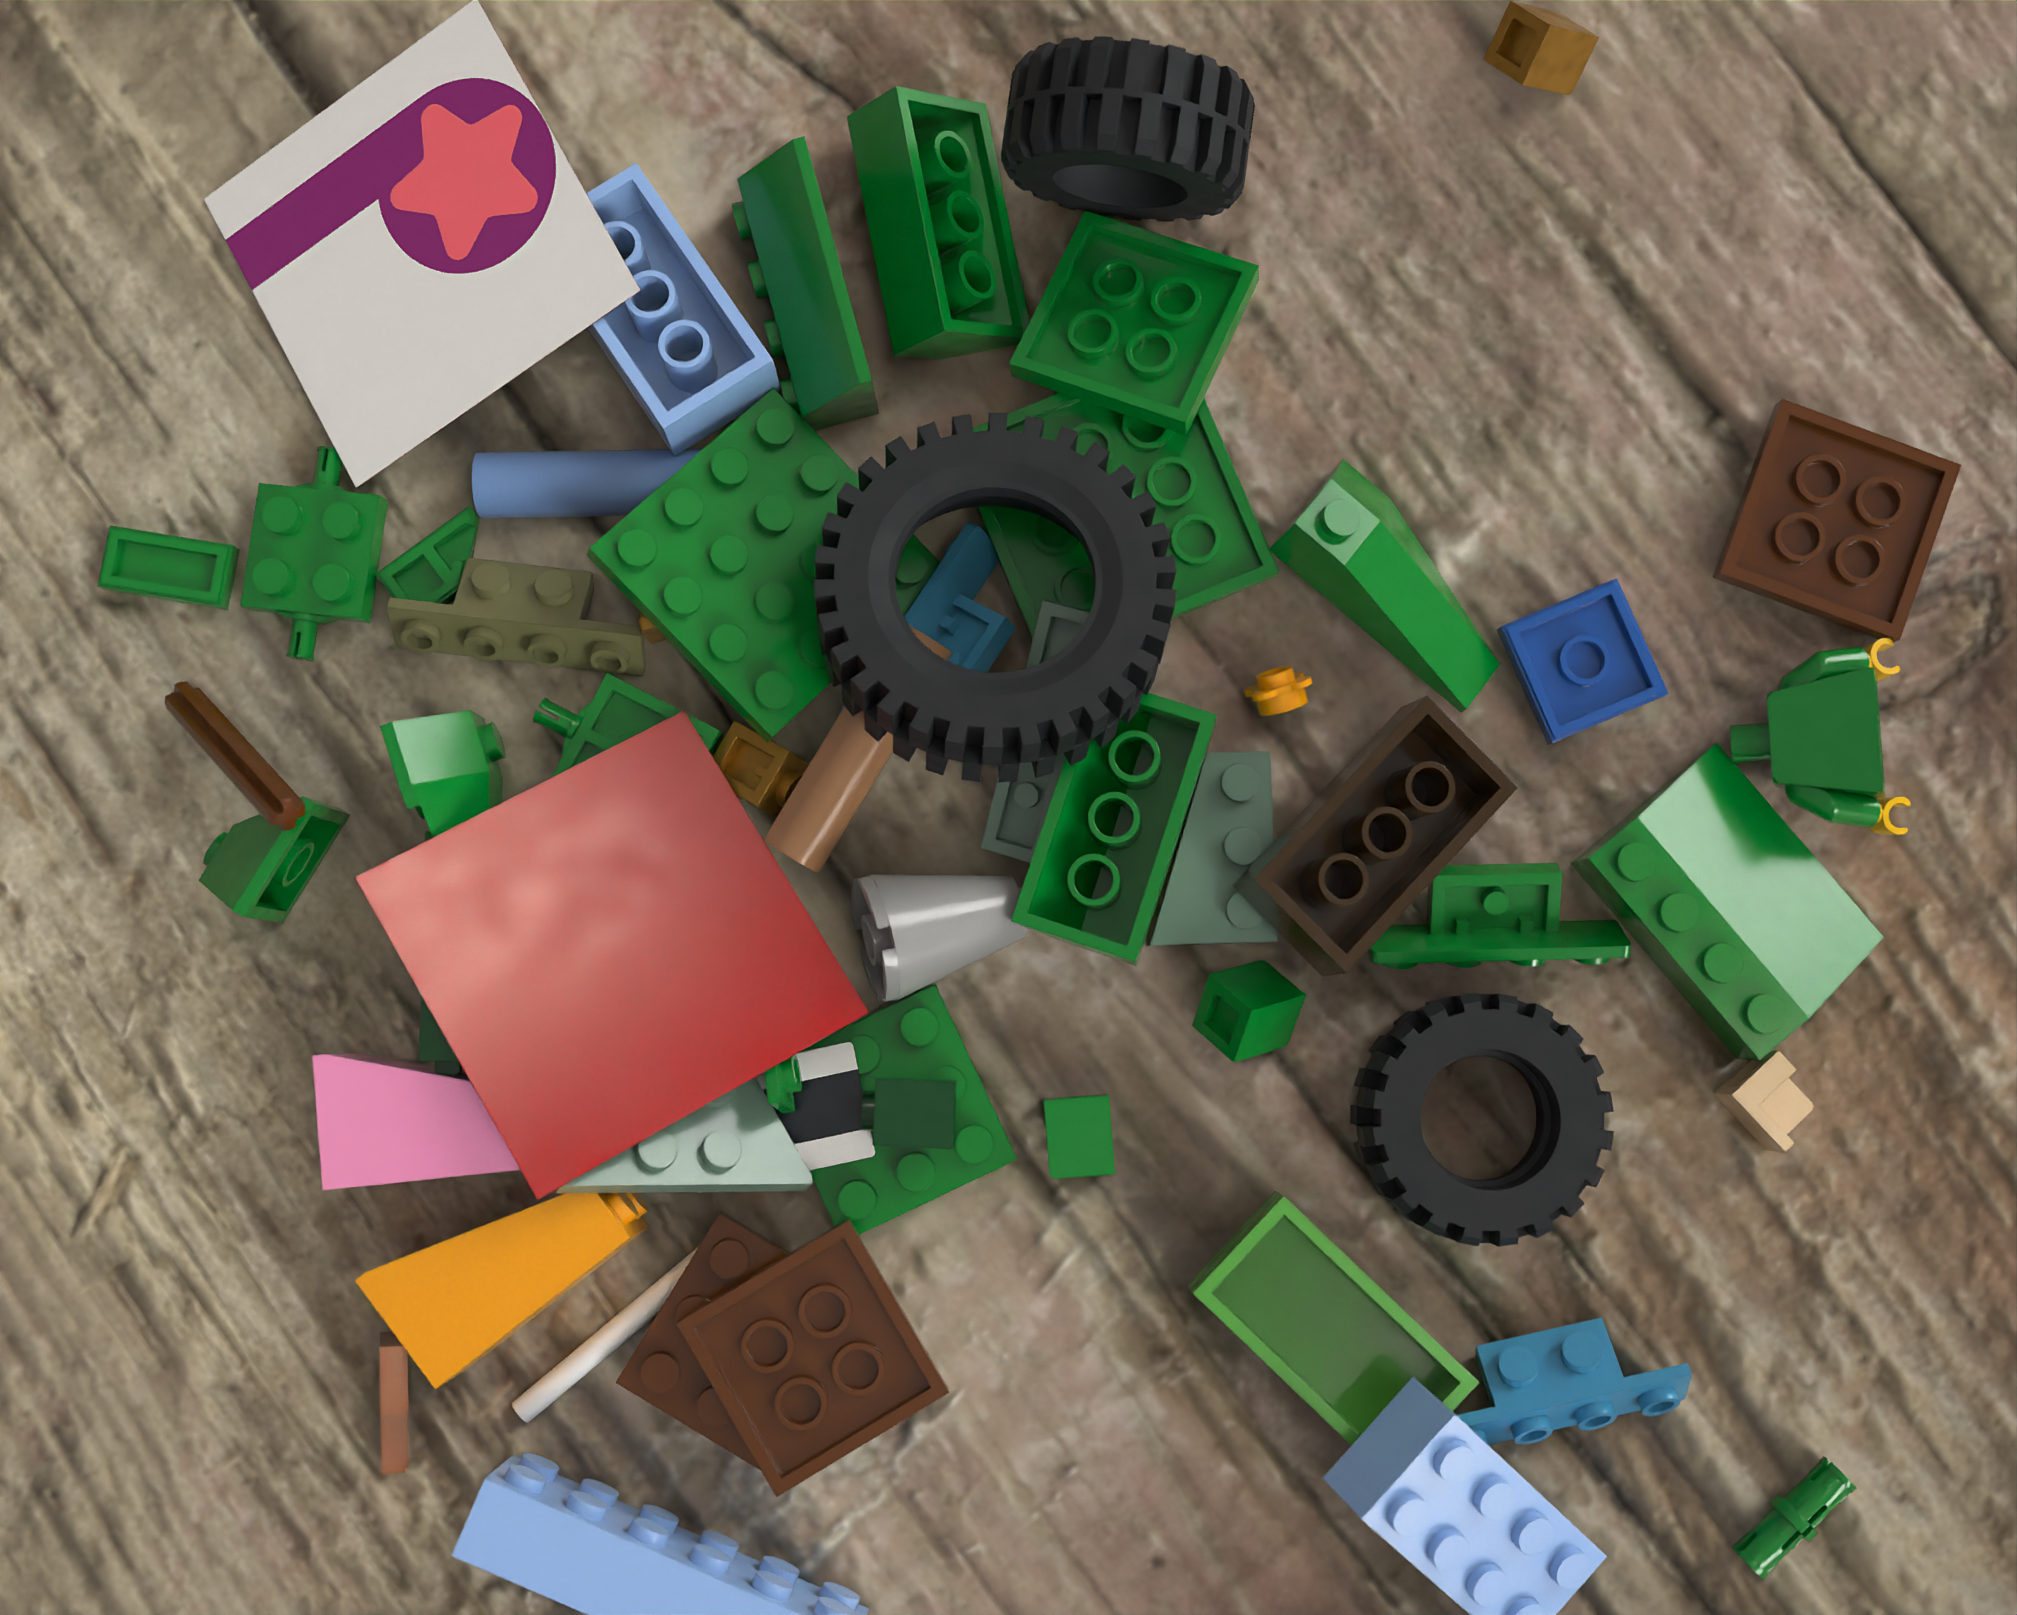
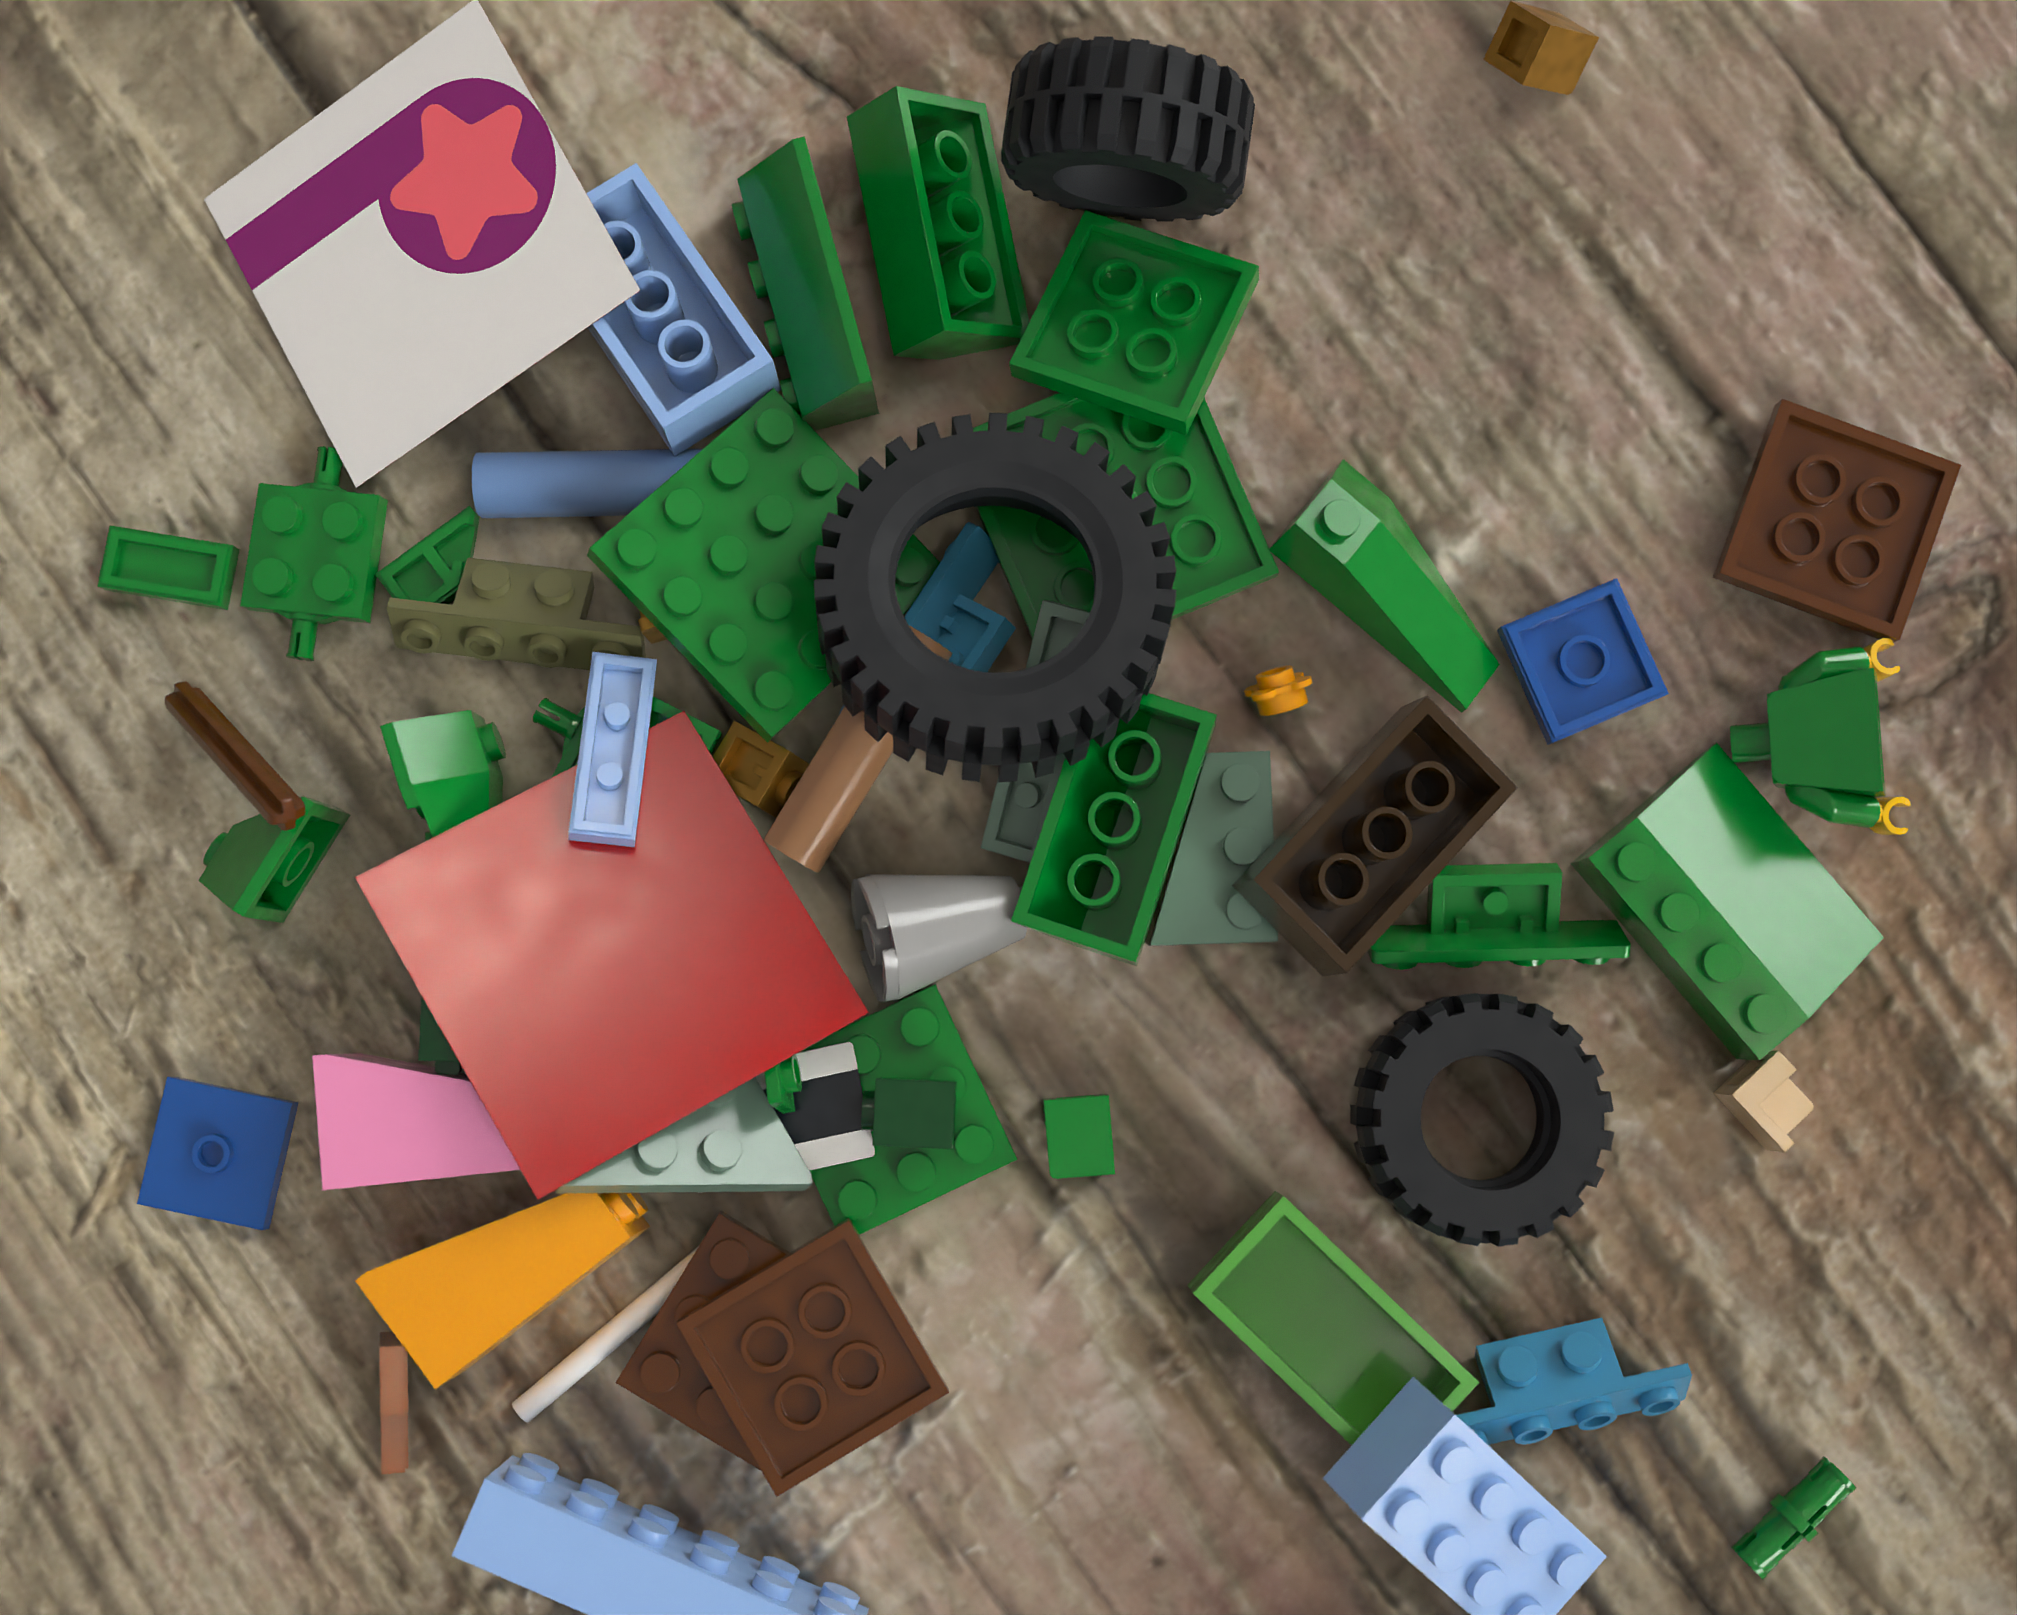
green panel [1192,960,1306,1063] -> none
none -> blue plate [137,1076,299,1230]
none -> light blue tile [569,652,657,847]

